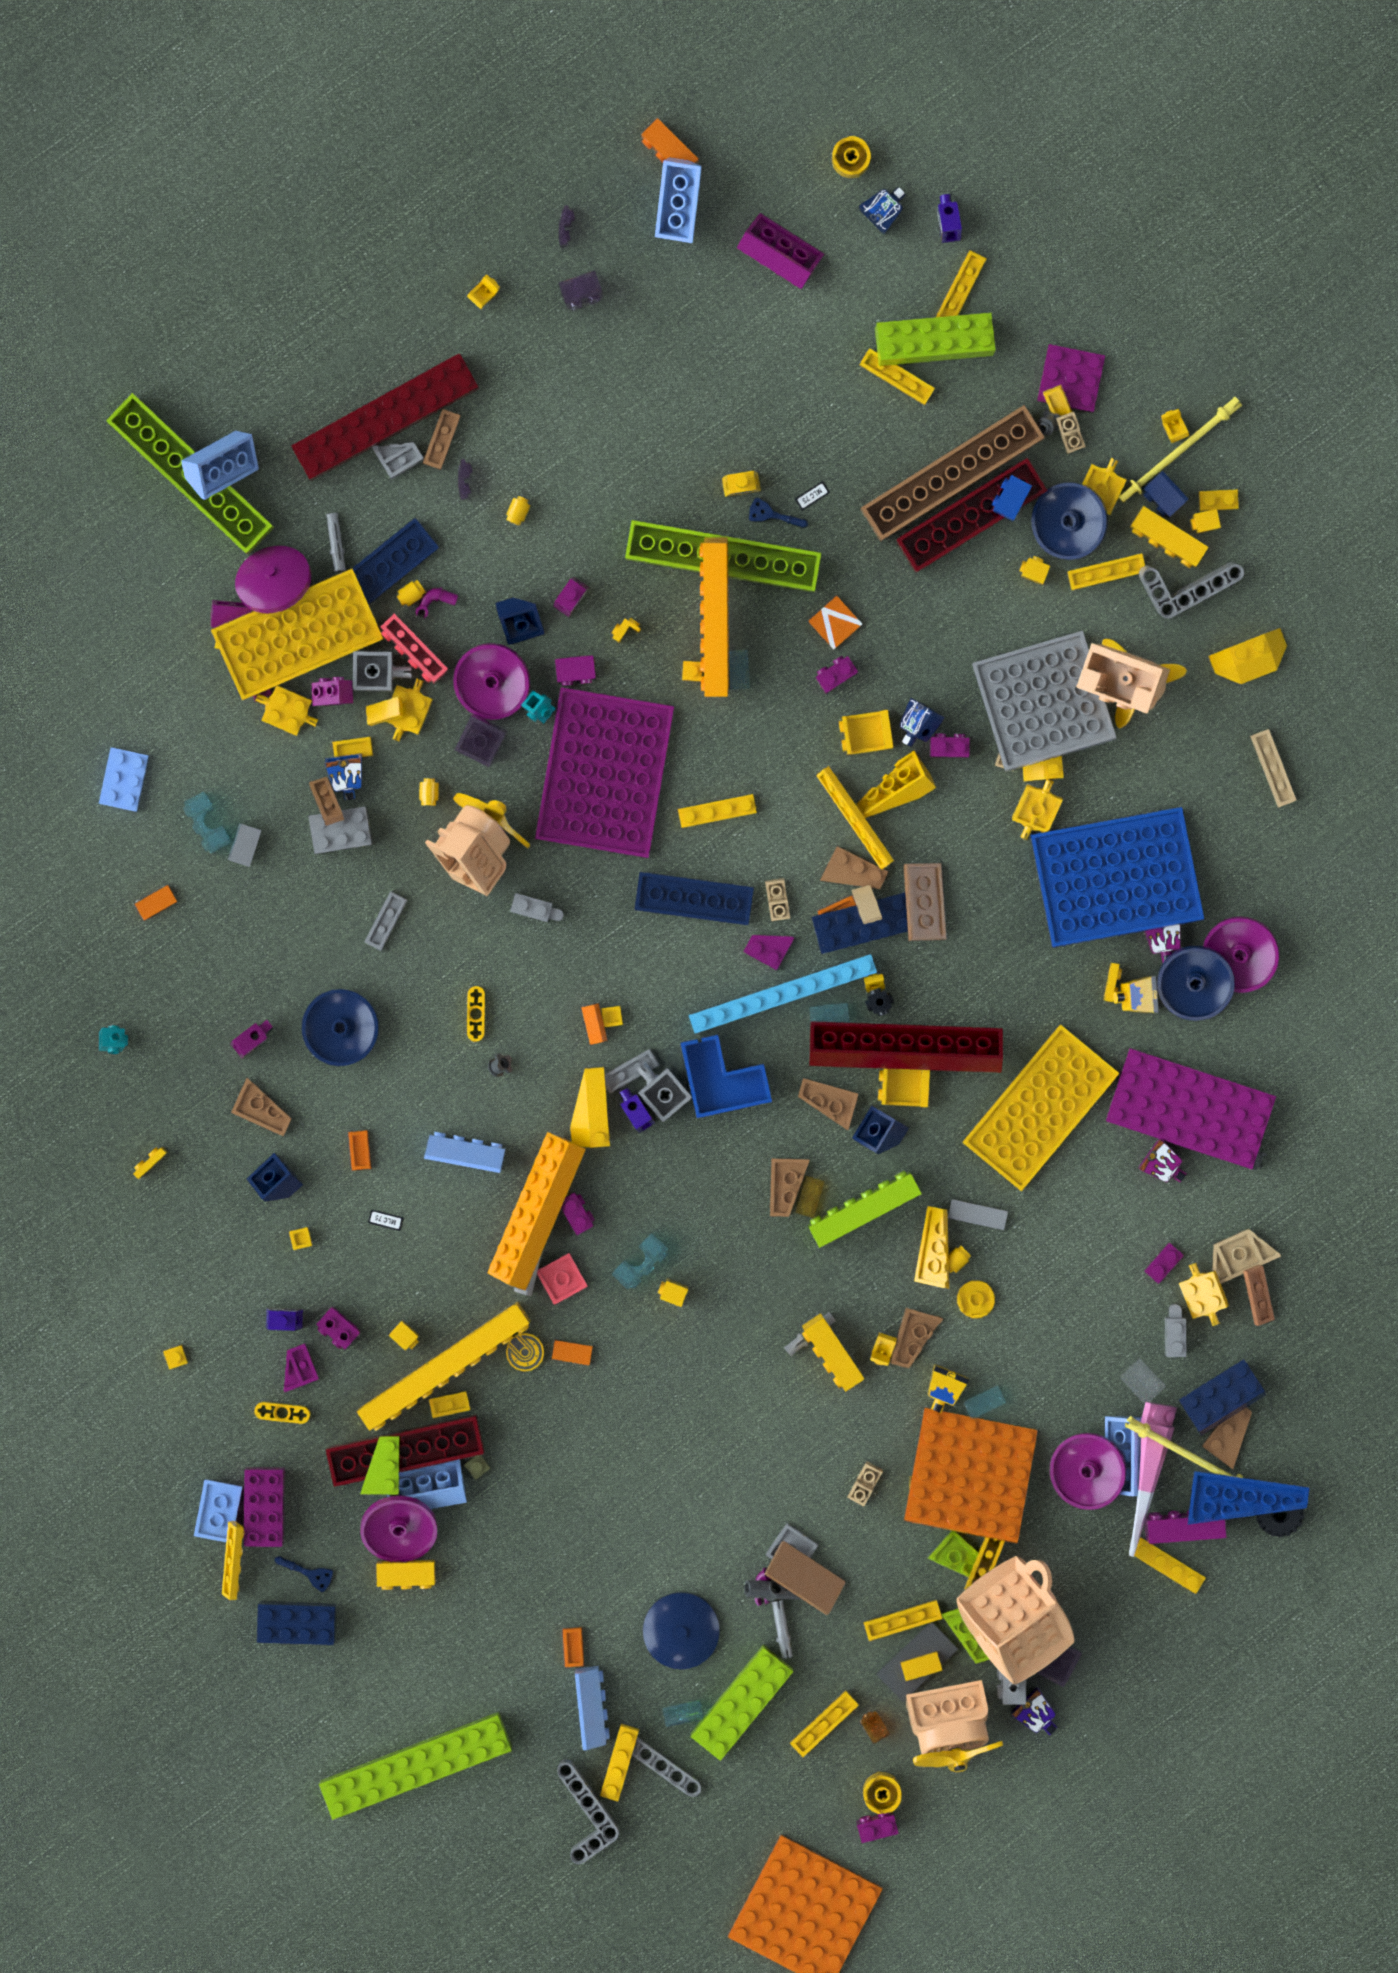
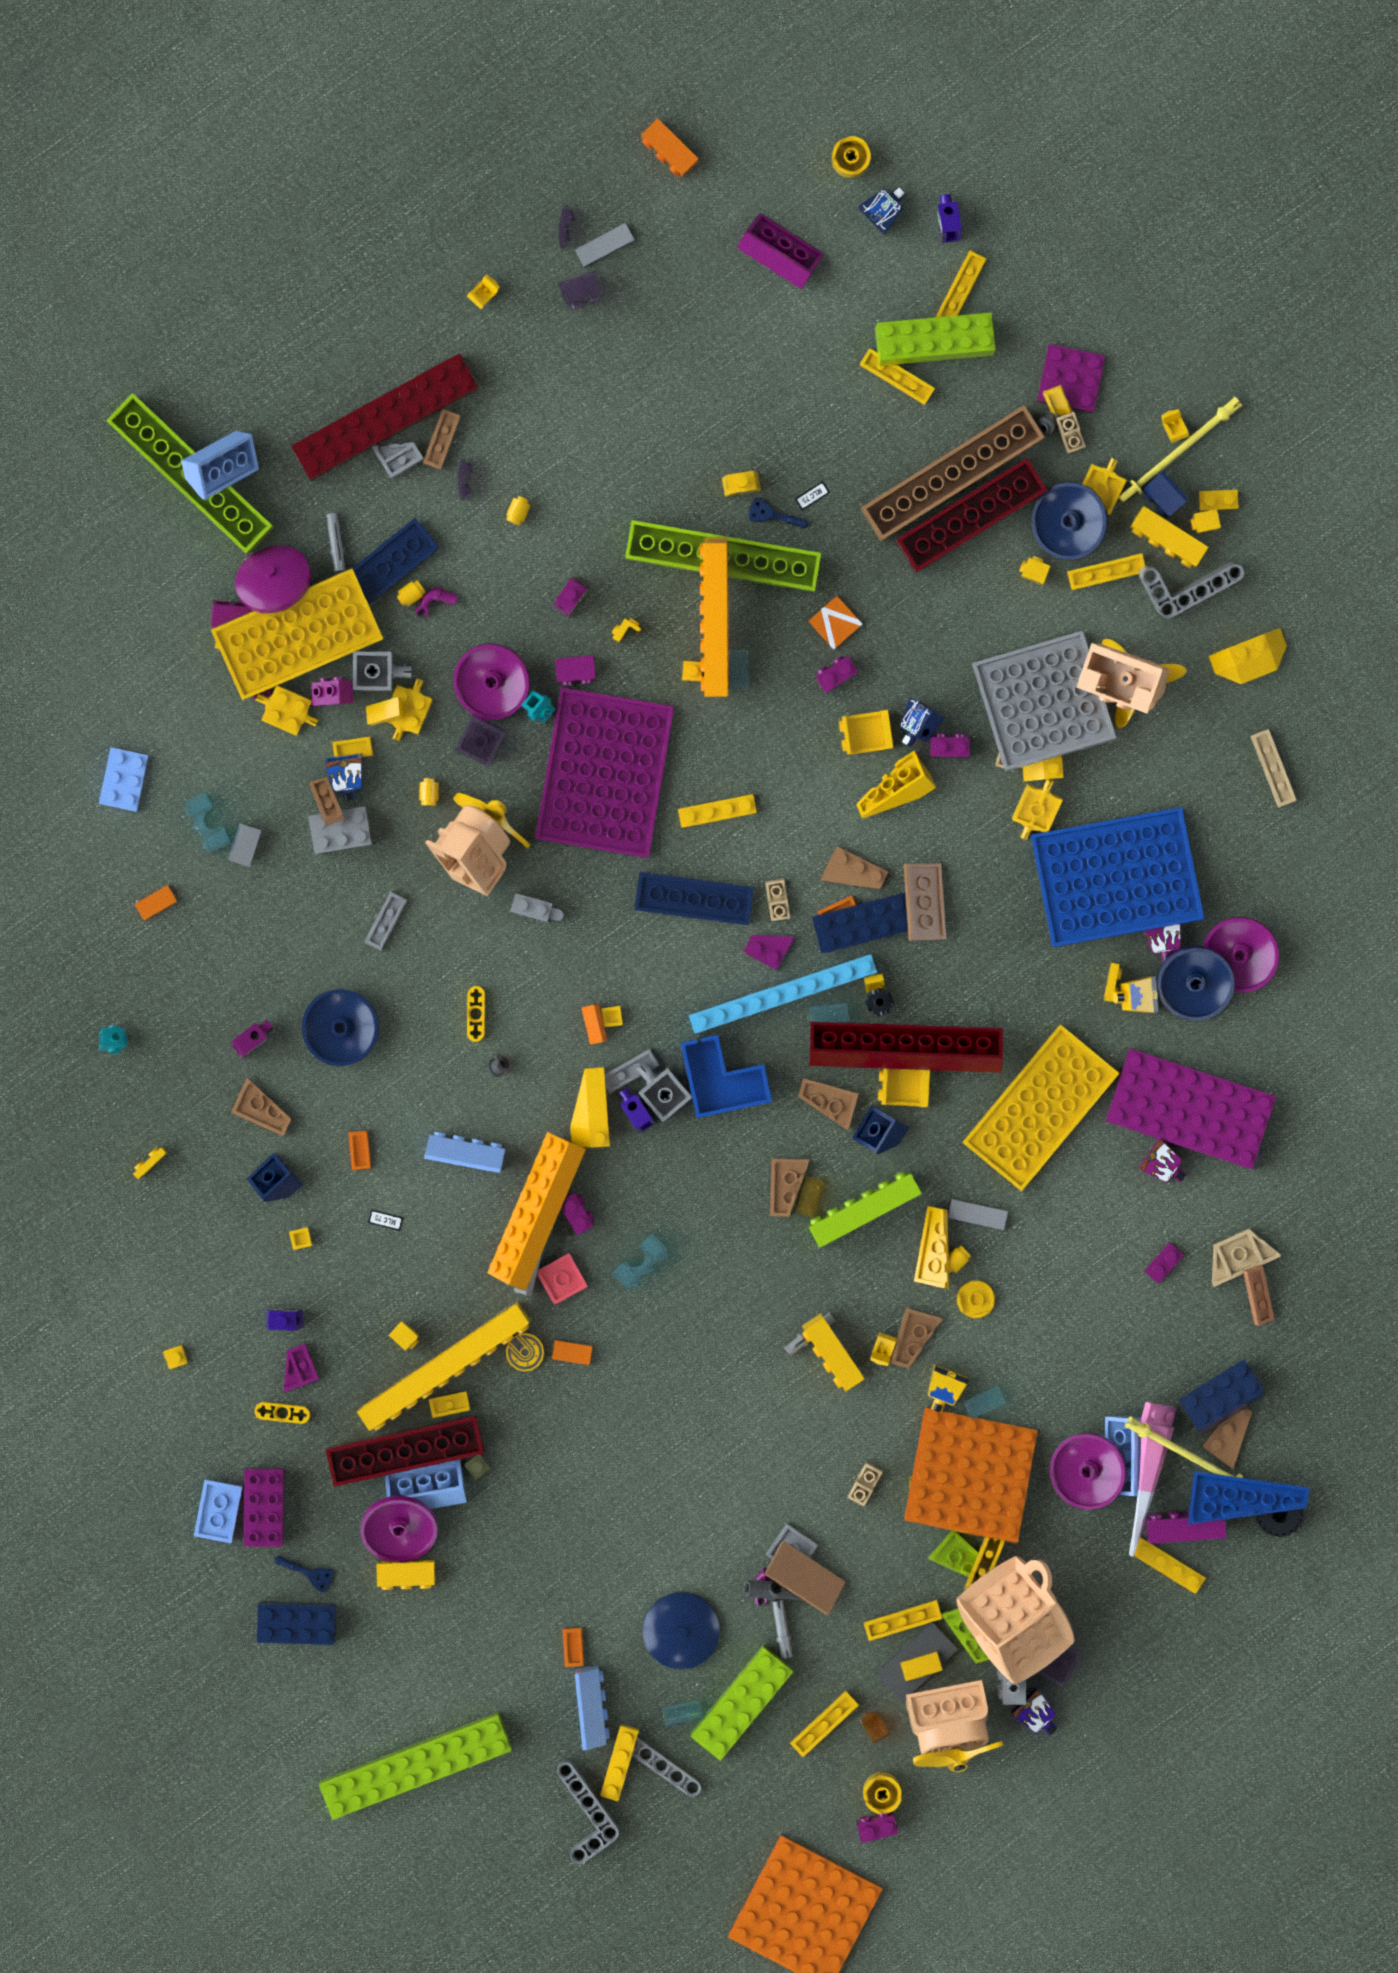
yellow plate [222,1521,244,1600] -> none
magenta brick [316,1306,361,1349] -> none
lime wing [360,1436,399,1495] -> none
coral brick [381,613,448,684] -> none
dark blue slope [495,597,545,645] -> none
light blue slope [655,157,702,243] -> none
yellow brick [658,1278,688,1307] -> none
yellow tile [817,766,894,869] -> none
tan slope [852,885,882,924] -> none
blue brick [991,475,1032,521] -> none
clear plate [1120,1358,1166,1404] -> none
light grey brick [1165,1304,1186,1357] -> none
yellow plate [1179,1263,1229,1326] -> none
none -> light grey tile [575,223,635,267]

